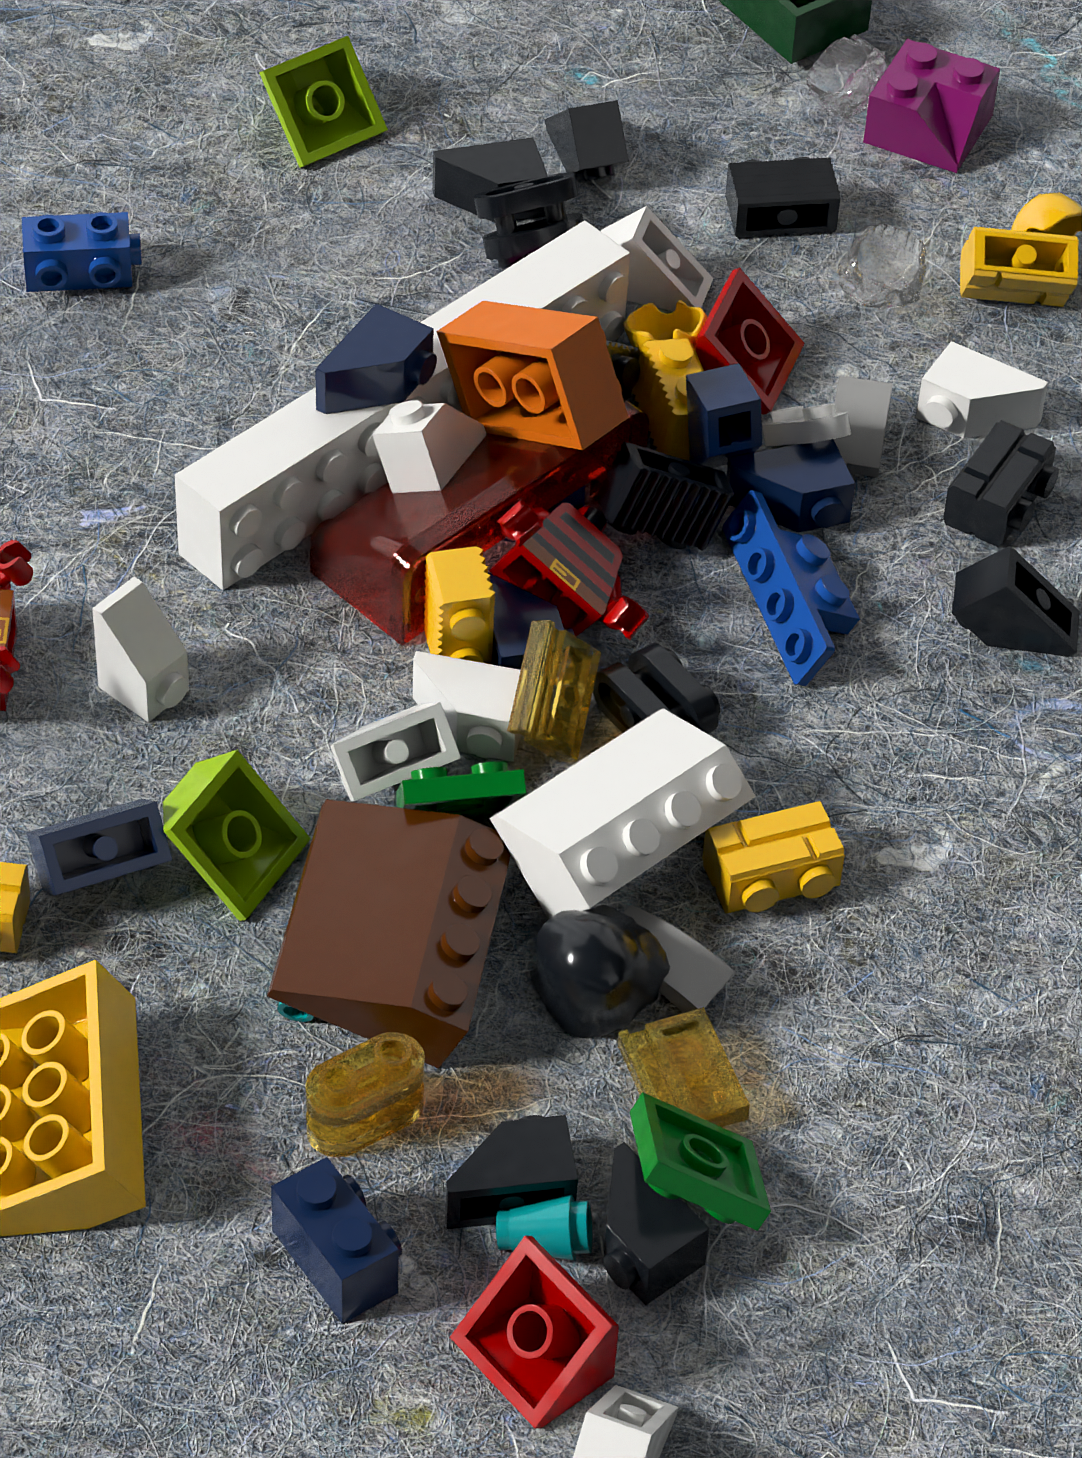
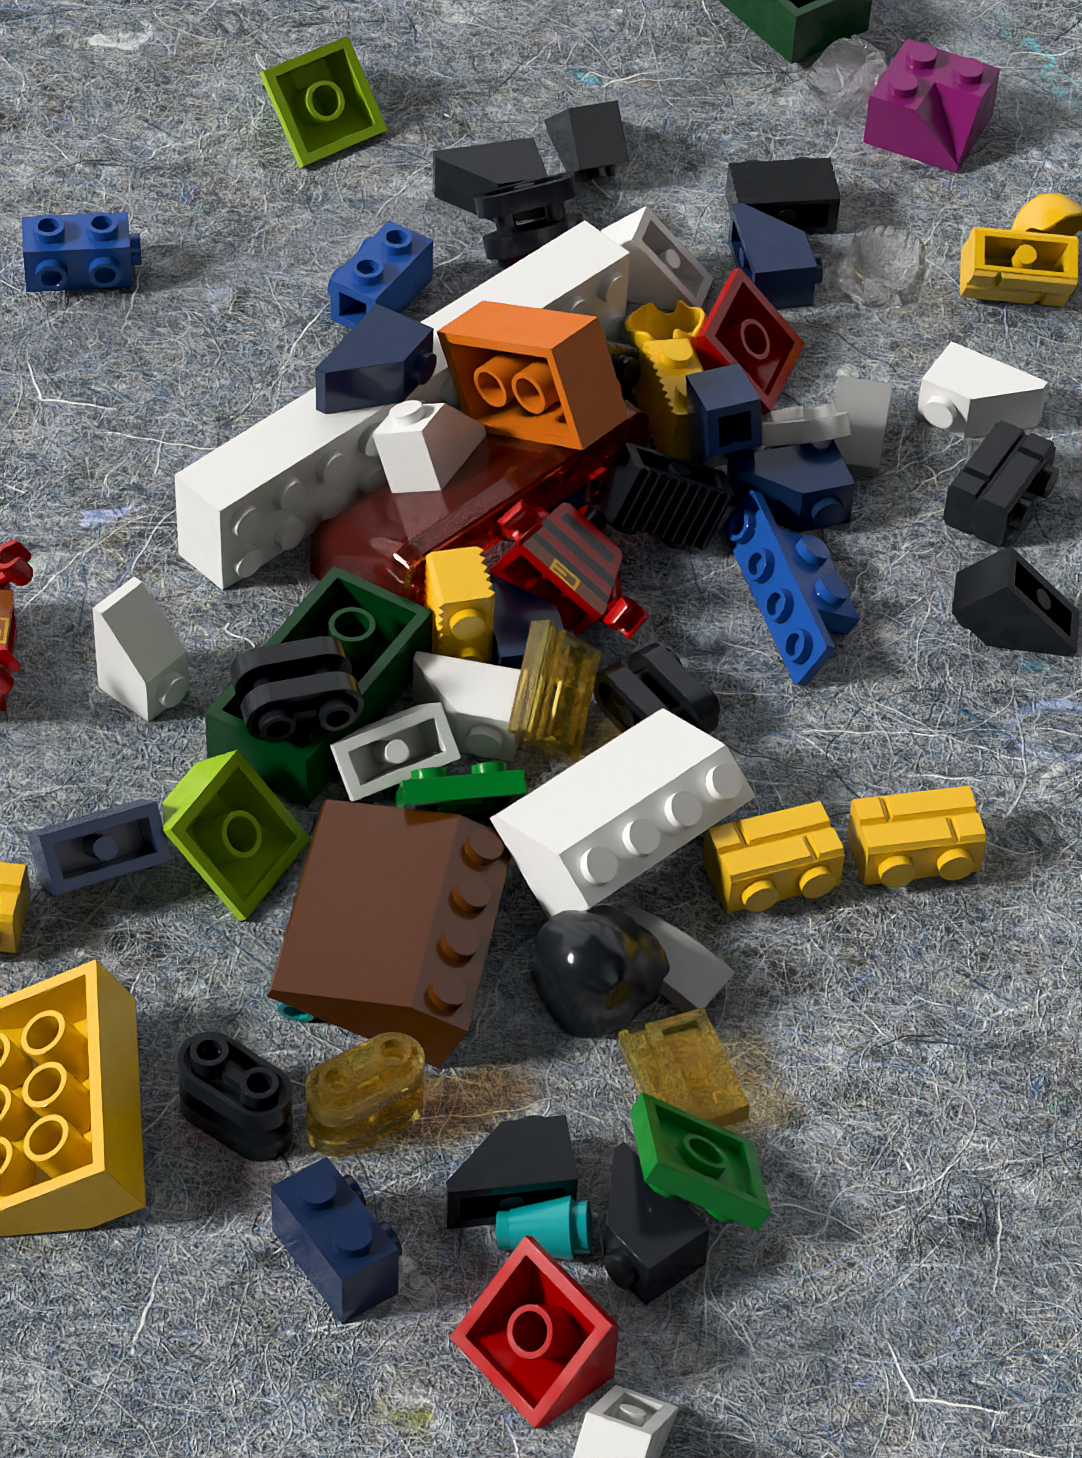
none -> black brick [177,1032,293,1162]
none -> dark green brick [205,566,433,808]
none -> black brick [229,636,364,742]
none -> blue brick [327,221,433,329]
none -> dark blue slope [728,203,823,310]
none -> yellow brick [847,785,986,888]

